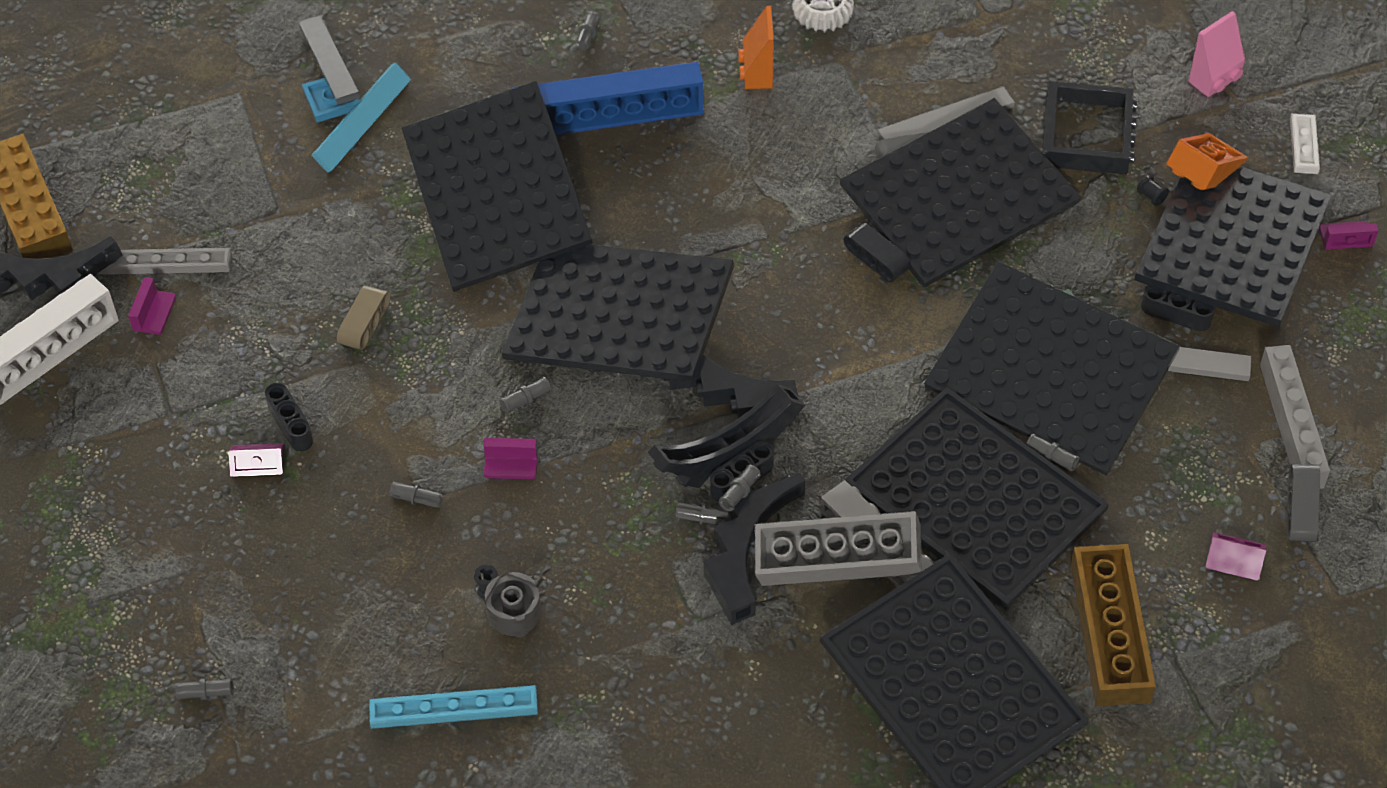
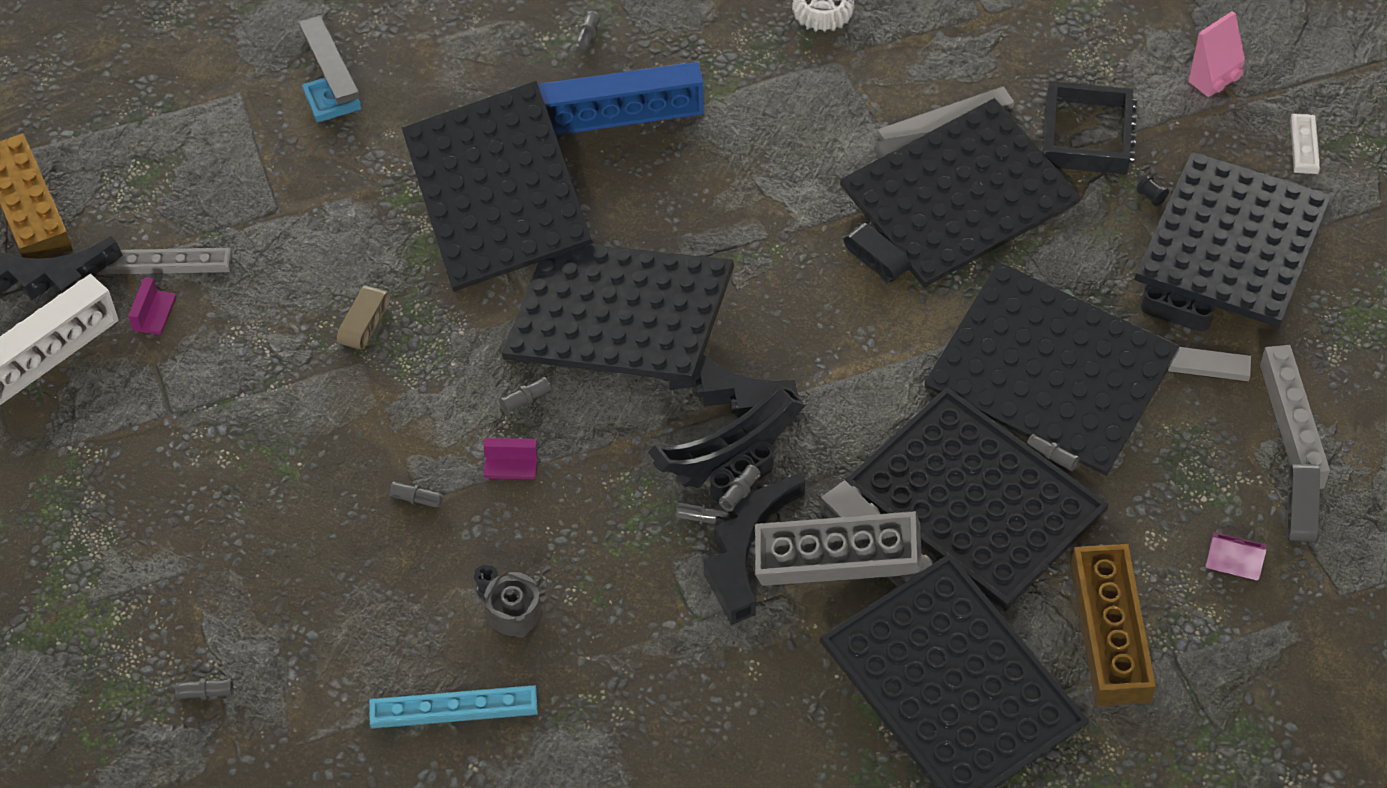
panel [228,443,285,476] -> none
black beam [264,382,314,451] -> none
medium azure tile [312,62,411,173] -> none
orange slope [738,6,774,89] -> none
orange slope [1166,133,1248,190] -> none
magenta panel [1319,221,1378,250] -> none

